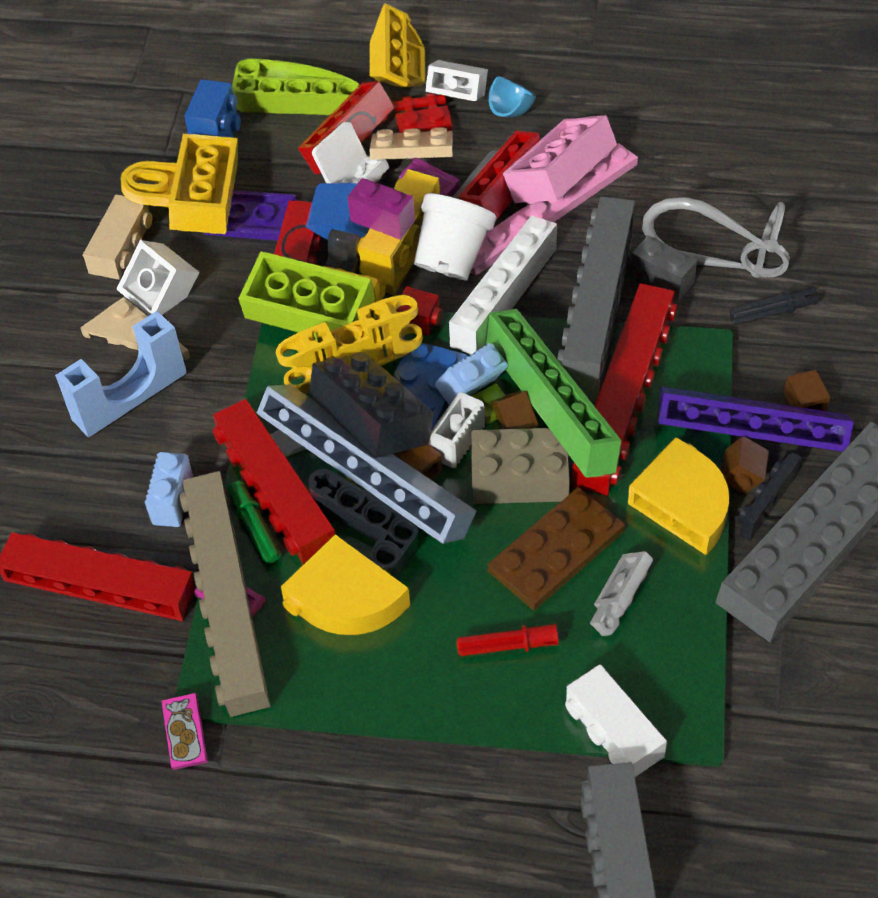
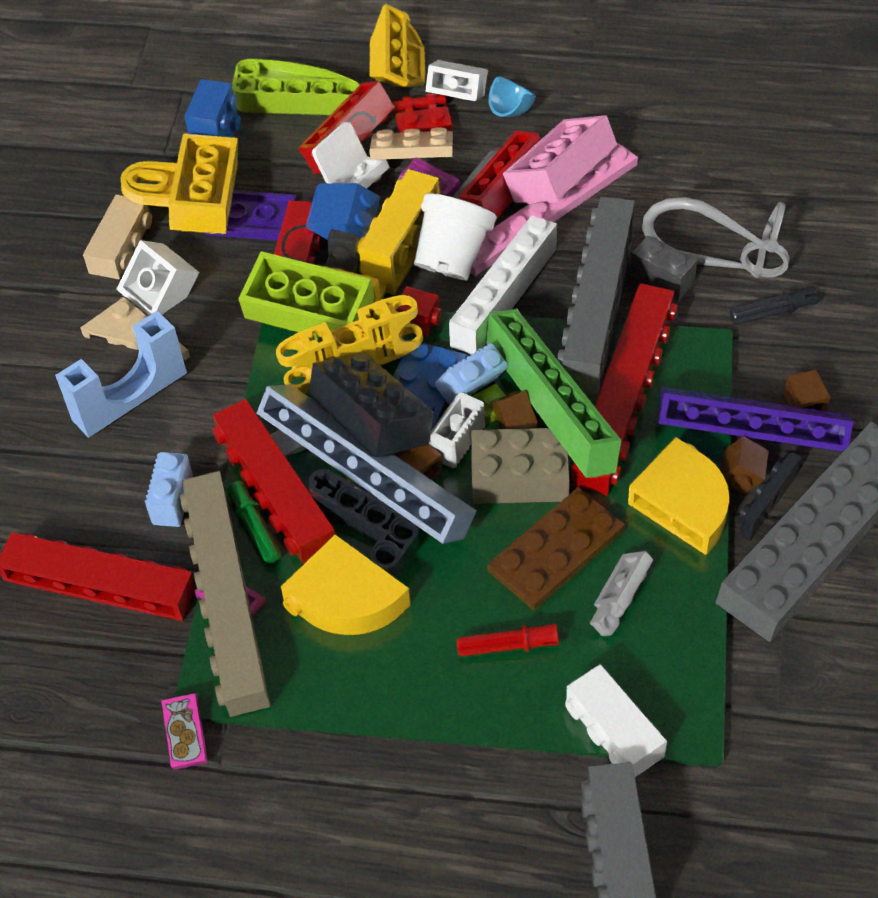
magenta brick [347,178,415,240] -> none

